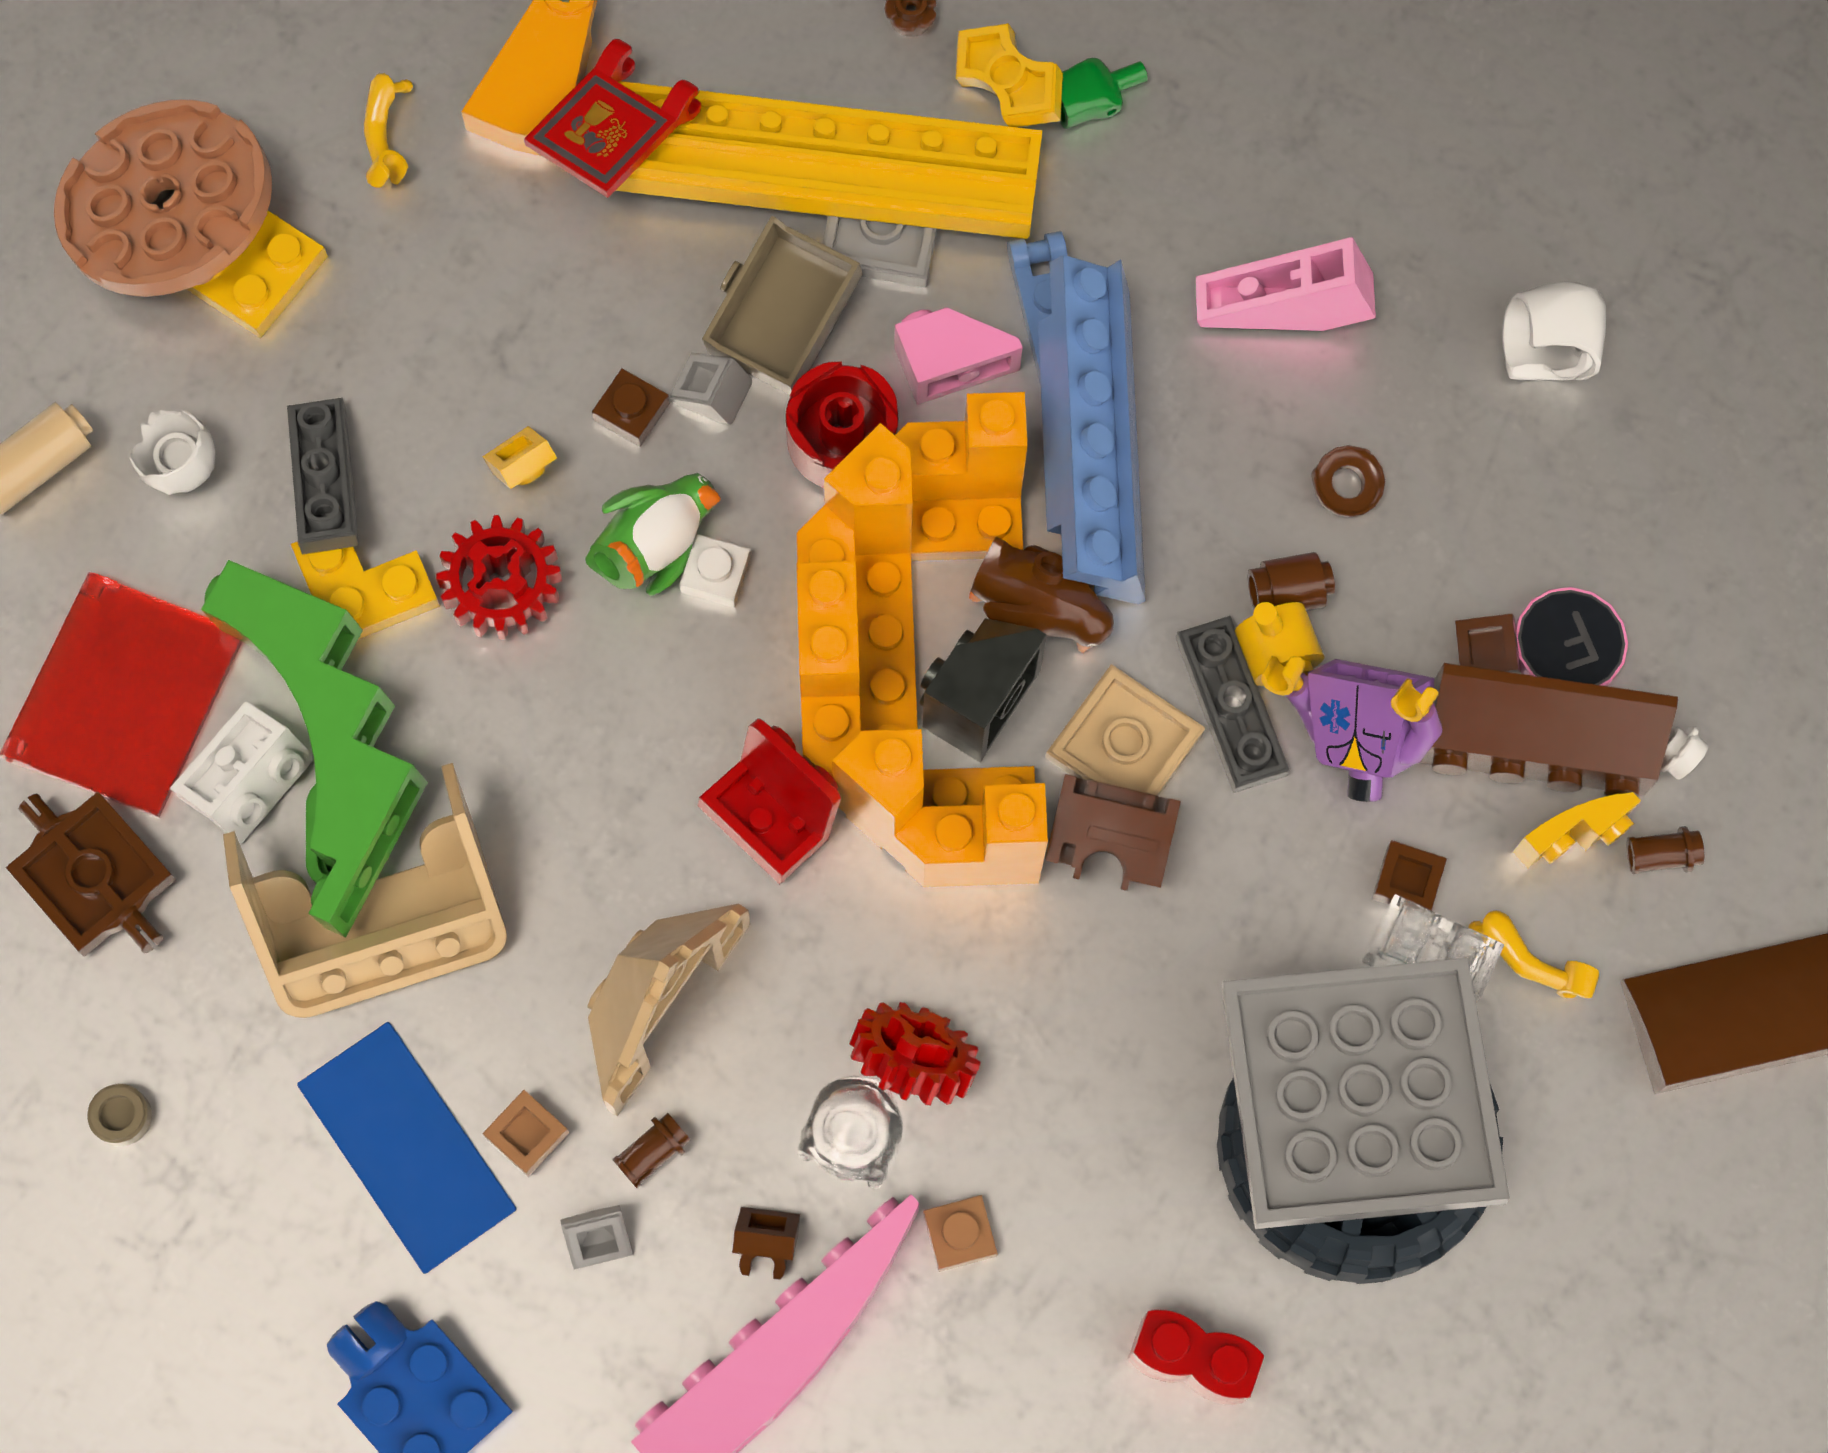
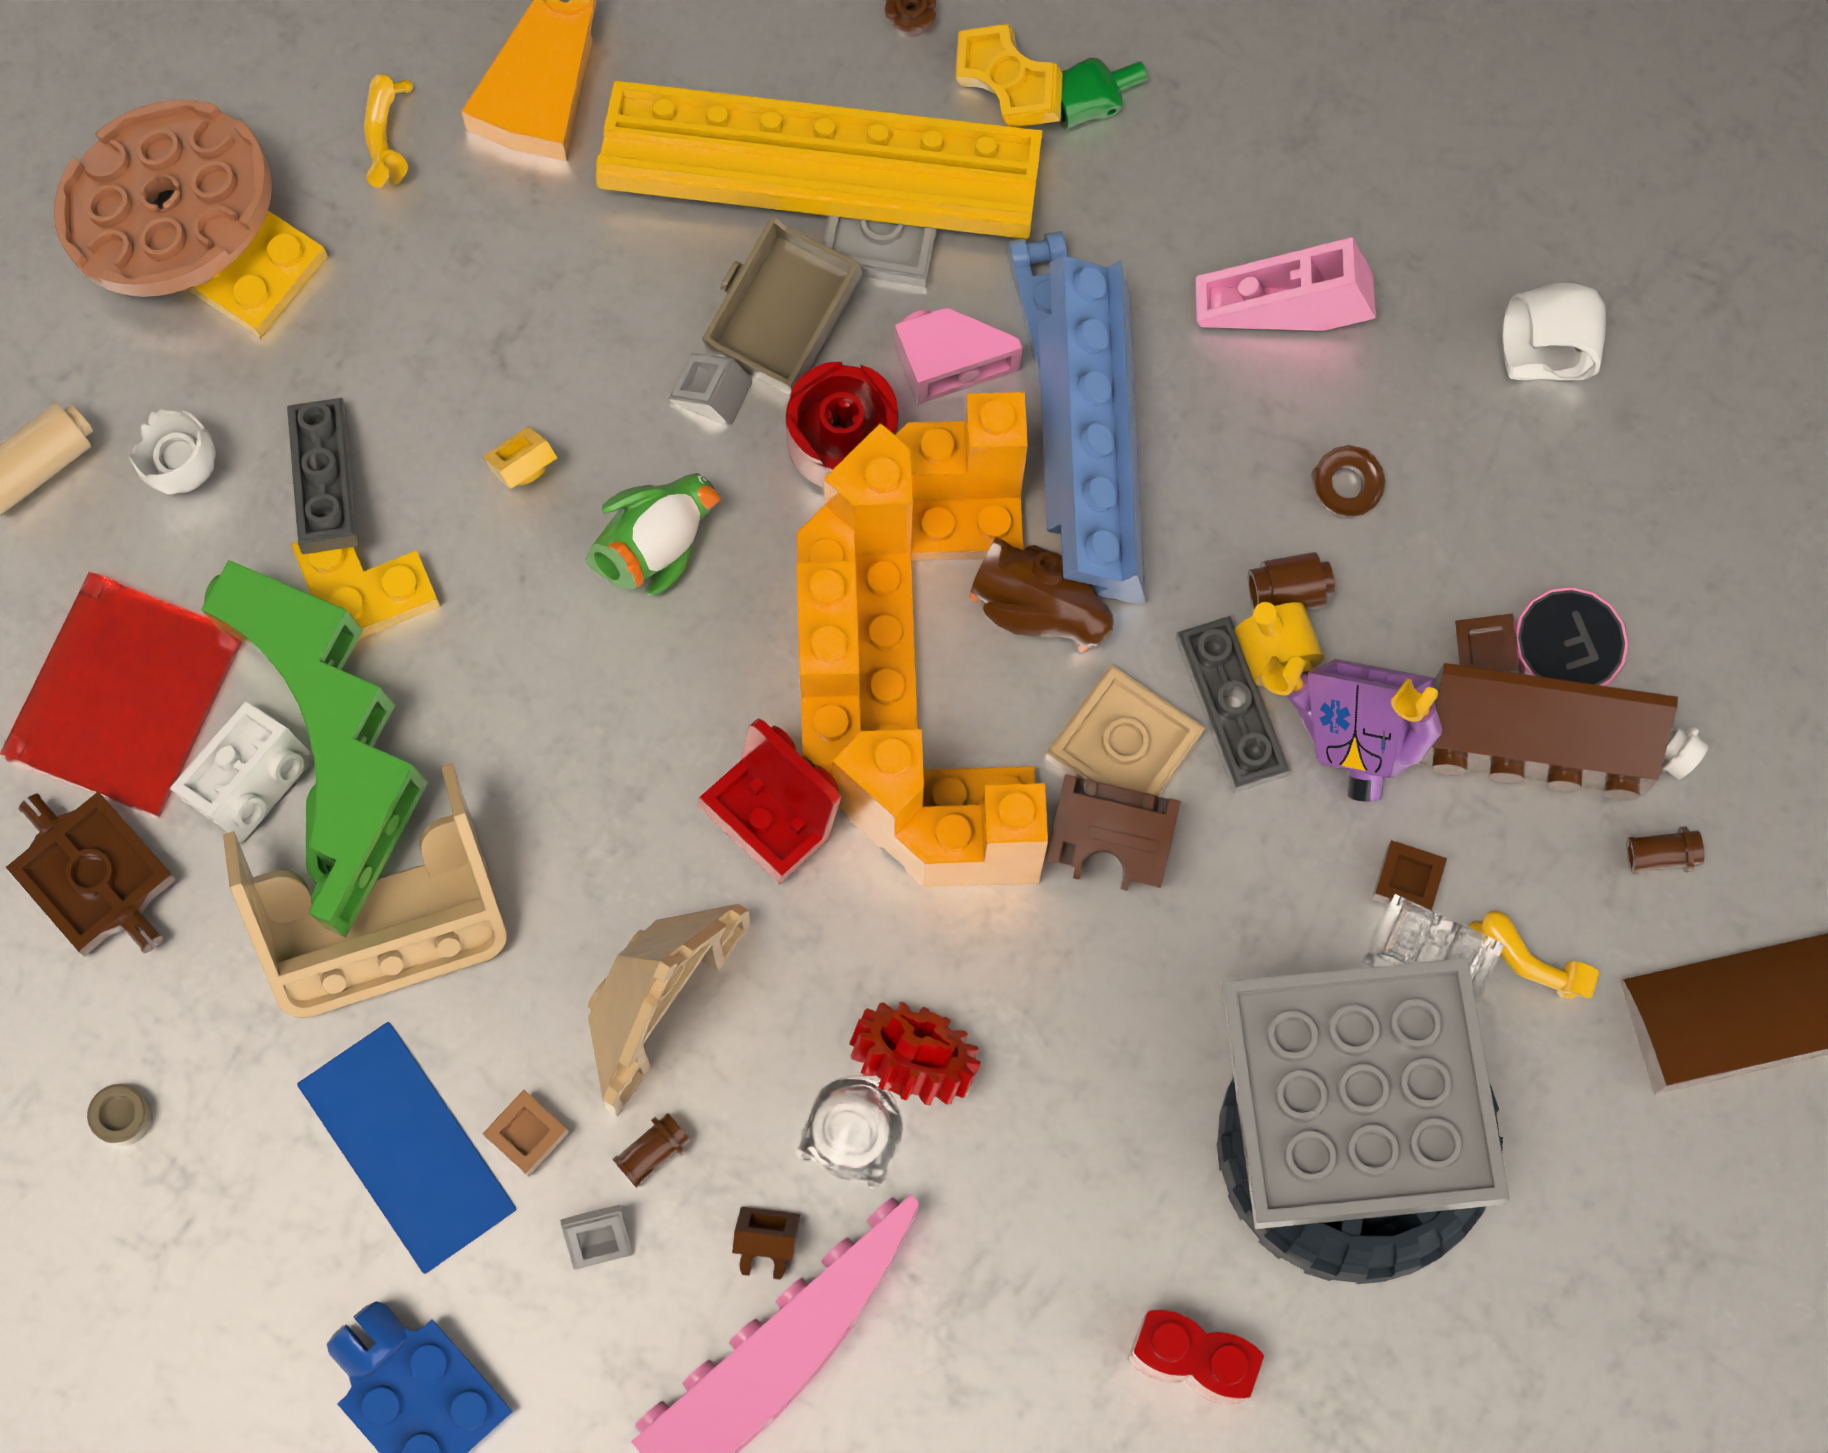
red gear [436,515,562,640] -> none
red flag [524,39,702,198] -> none
reddish brown plate [592,368,670,447] -> none
white plate [680,534,751,608] -> none
pearl dark grey slope [919,618,1047,762] -> none
medium nougat plate [923,1195,998,1272] -> none
yellow slope [1513,792,1641,869] -> none

